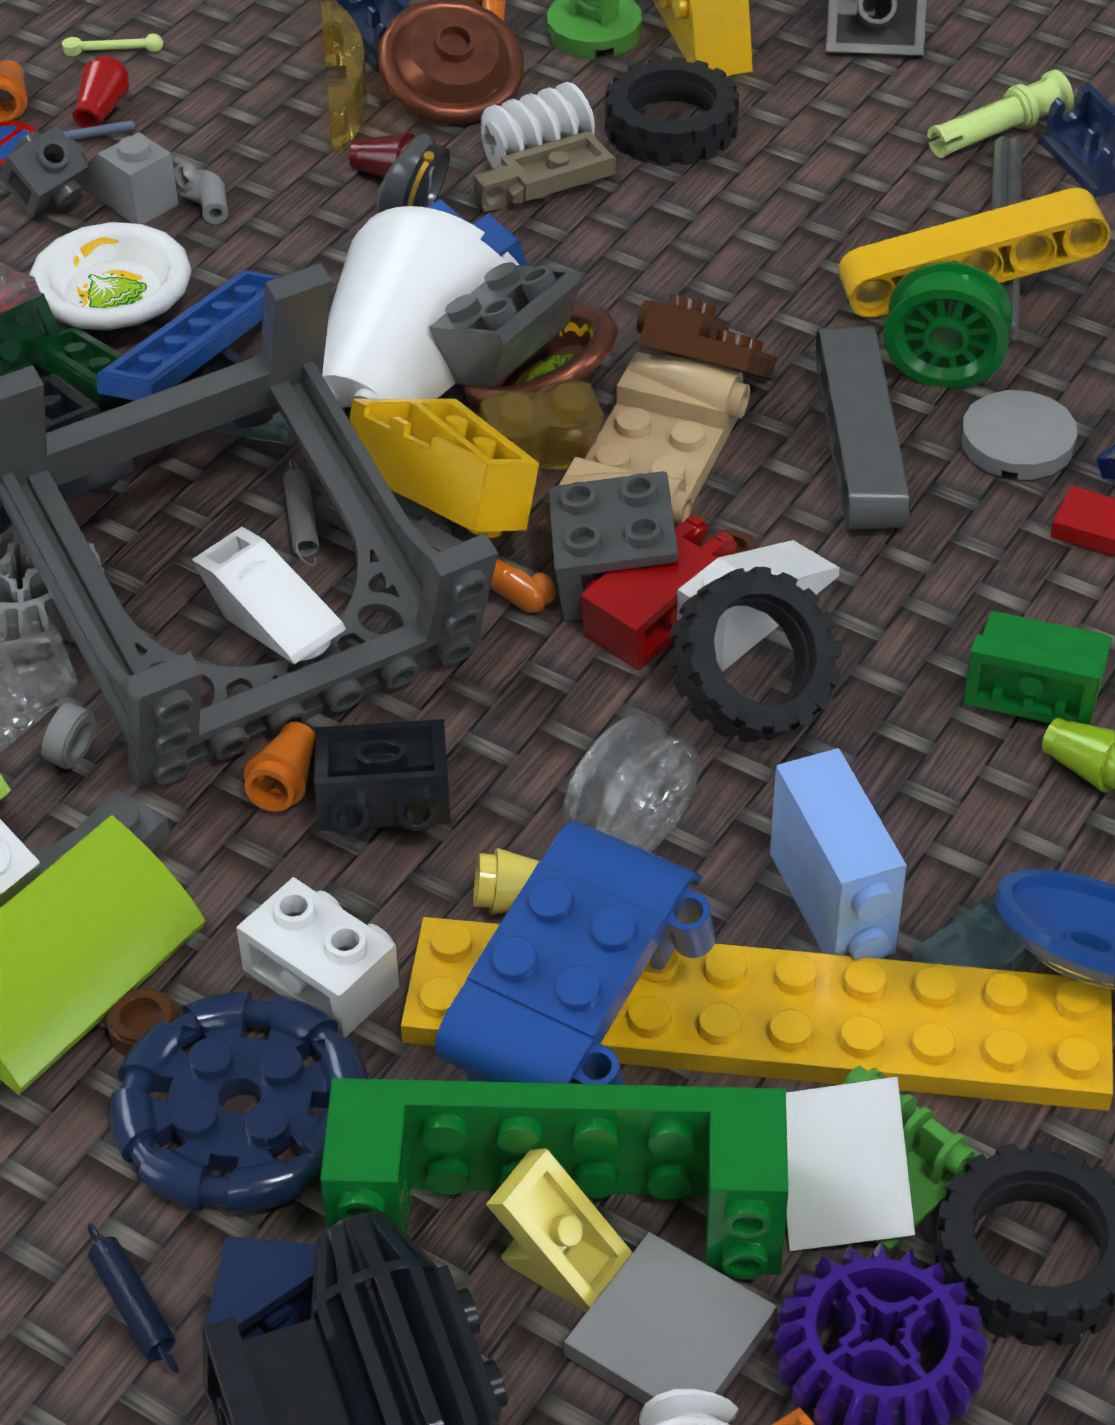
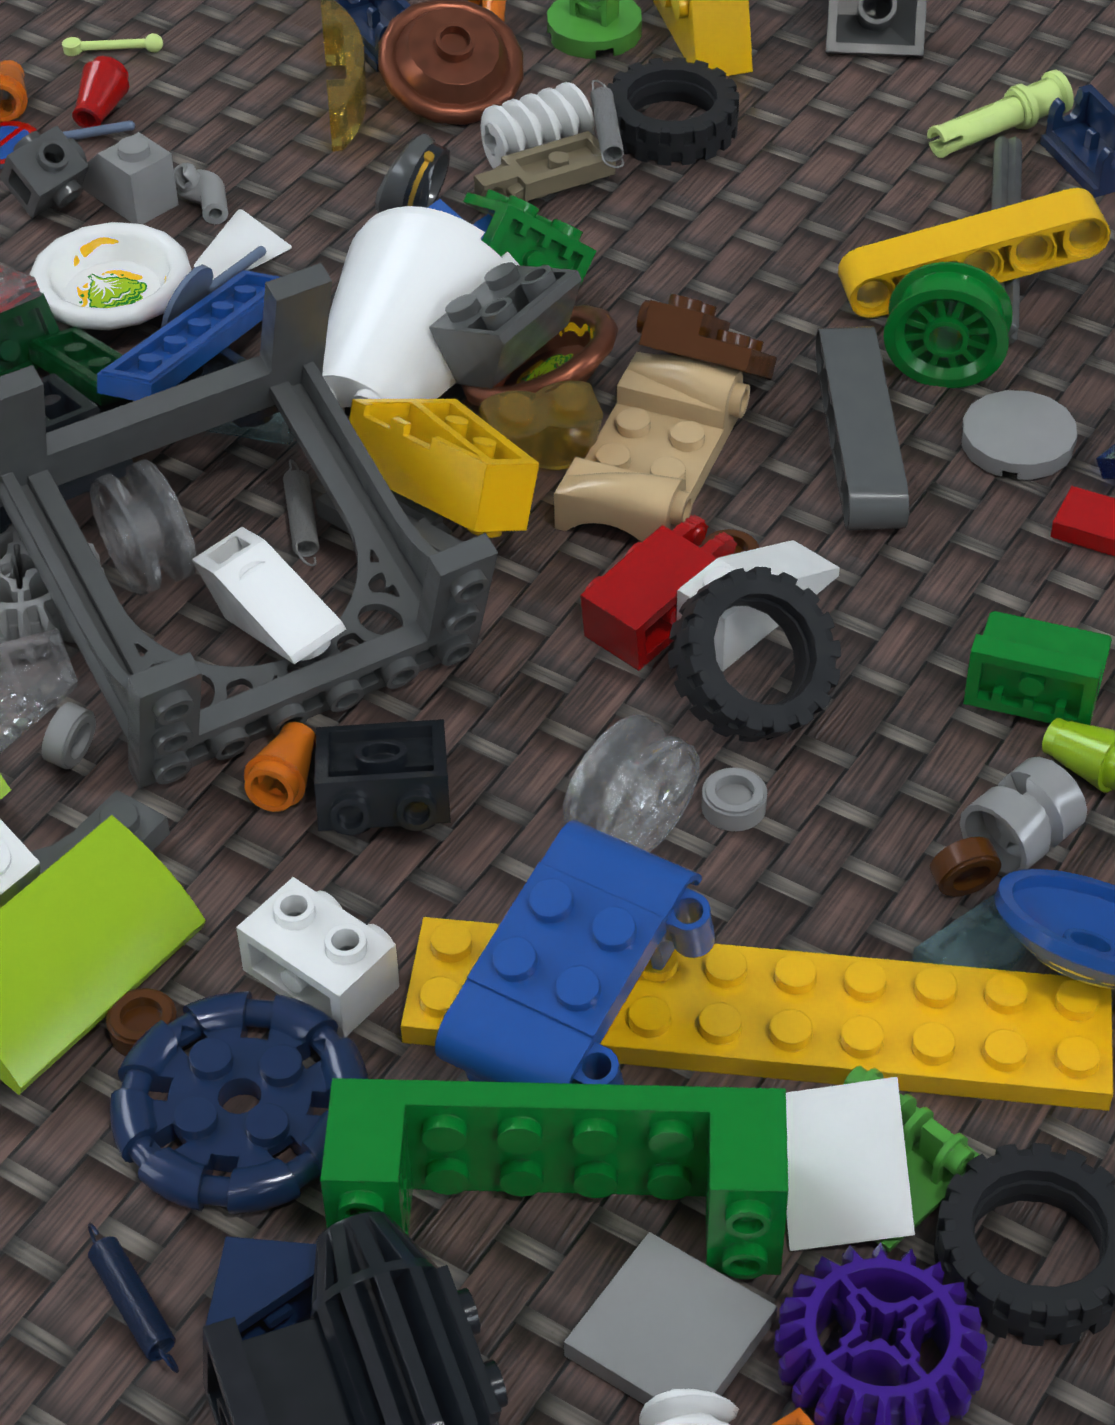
dark red cone [349,133,415,178] -> none
light yellow cone [473,848,541,915] -> none
light yellow slope [486,1149,633,1312] -> none
orange arm [490,558,557,613] -> none
dark grey bracket [548,471,679,622] -> none
light blue brick [770,748,907,961] -> none
none -> clear wheel [90,459,196,597]
none -> sand blue piece [161,246,266,328]
none -> white sticker [194,210,292,279]
none -> green bracket [463,189,597,283]
none -> light grey piece [590,80,624,168]
none -> light grey tile [701,767,767,831]
none -> reddish brown tile [930,837,1002,897]
none -> light grey wheel [960,756,1087,877]

